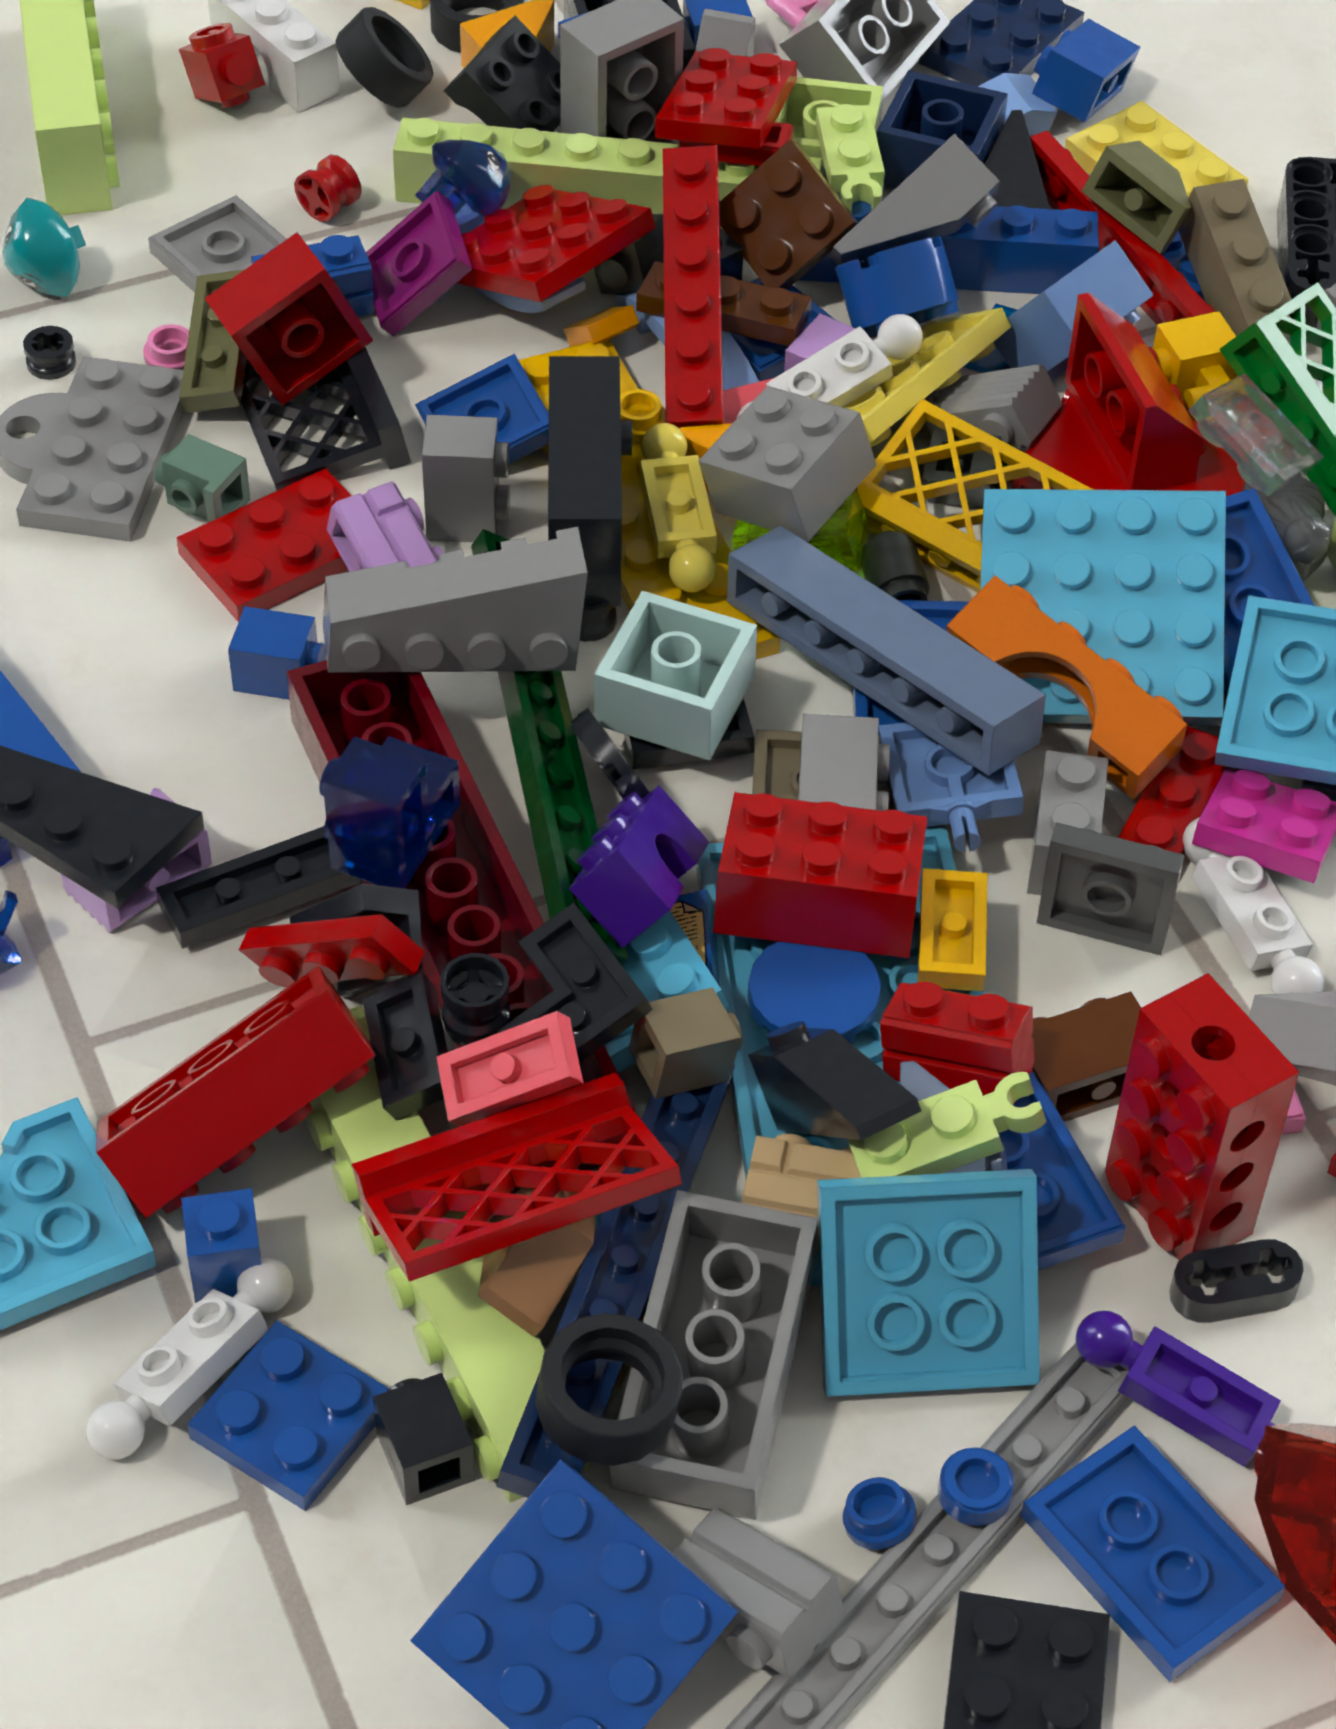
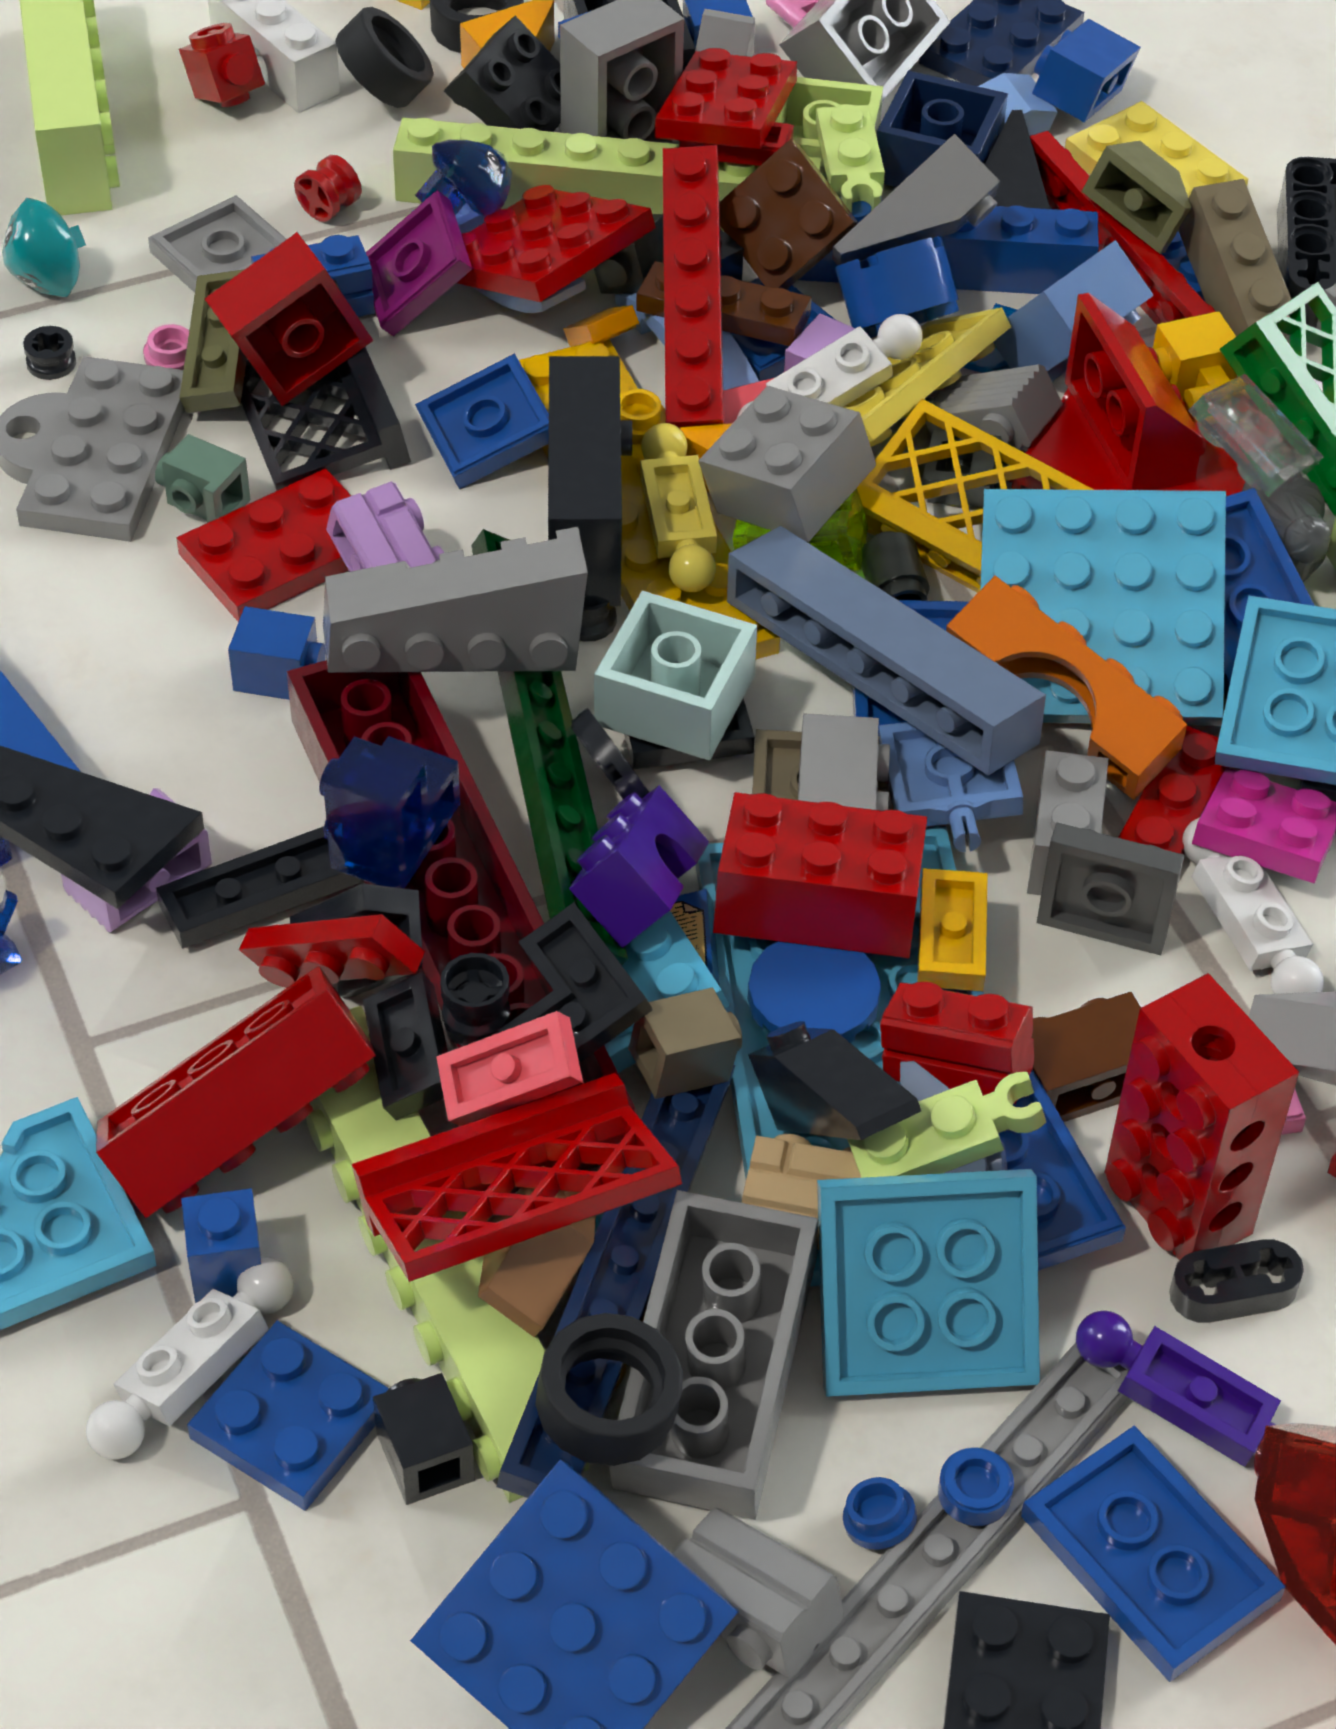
light grey brick [422,415,510,542] -> none

